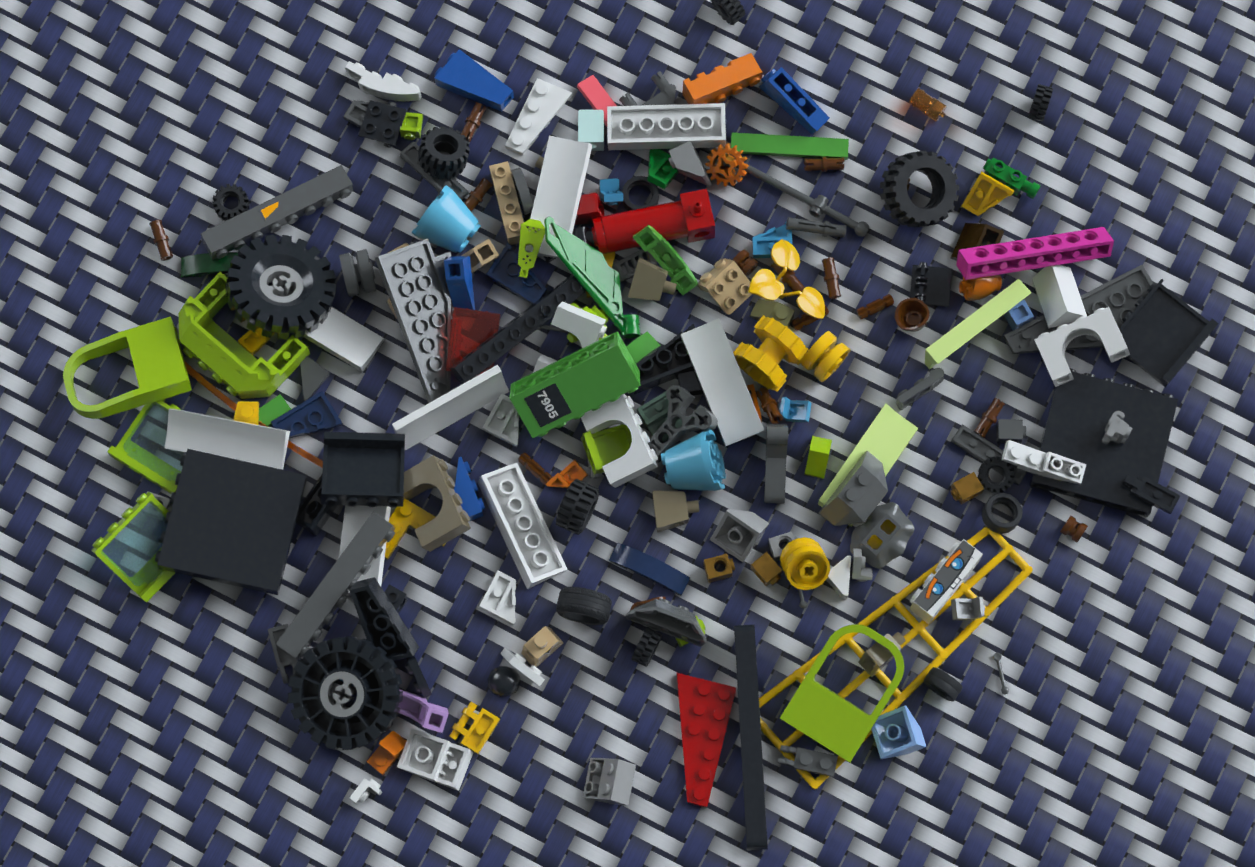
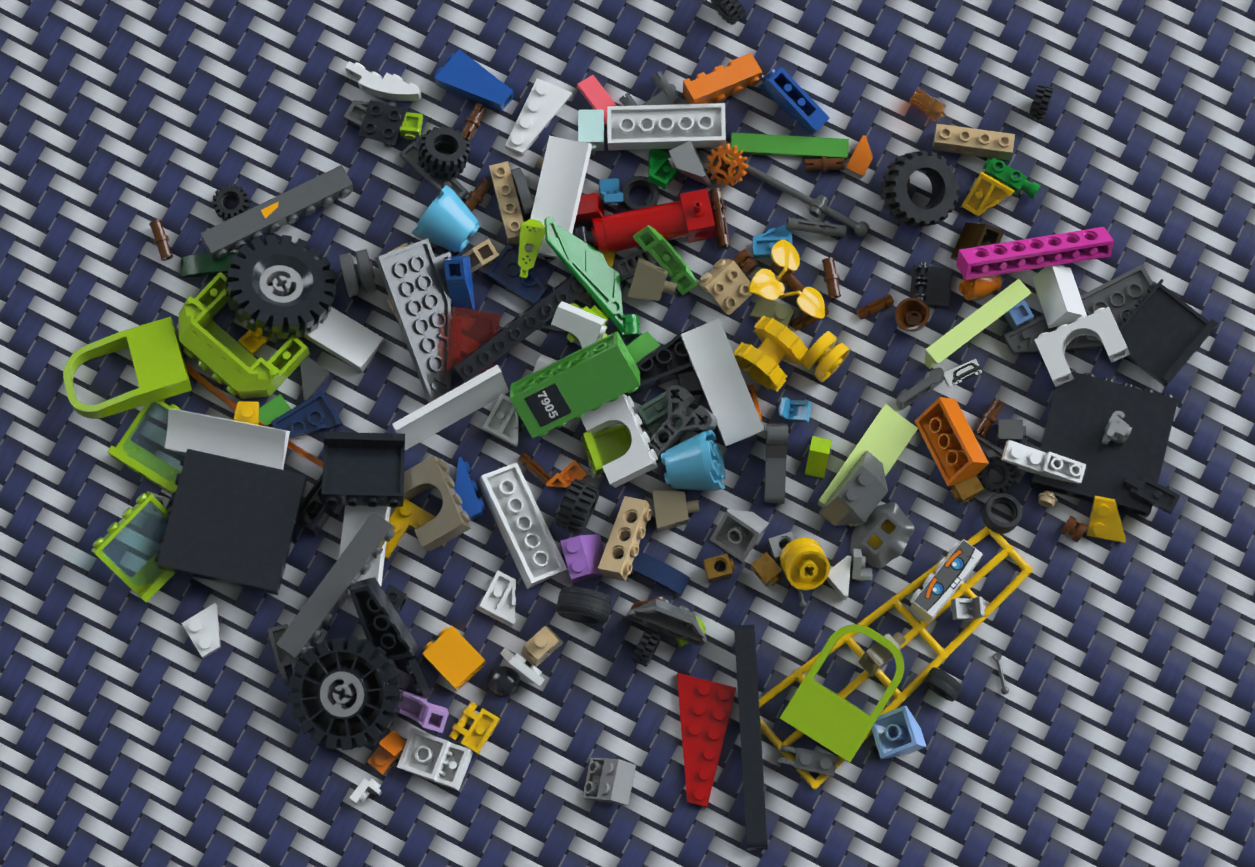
reddish brown pin [756,388,783,424] -> none
none -> white wing [182,603,221,658]
none -> light orange brick [422,626,487,691]
none -> medium lavender slope [560,534,604,584]
none -> tan brick [598,496,652,581]
none -> reddish brown pin [709,188,730,248]
none -> orange slope [846,135,873,176]
none -> orange slope [914,397,989,486]
none -> tan brick [932,124,1015,160]
none -> sticker [944,359,983,387]
none -> tan plate [1038,491,1058,508]
none -> yellow wing [1087,496,1126,543]

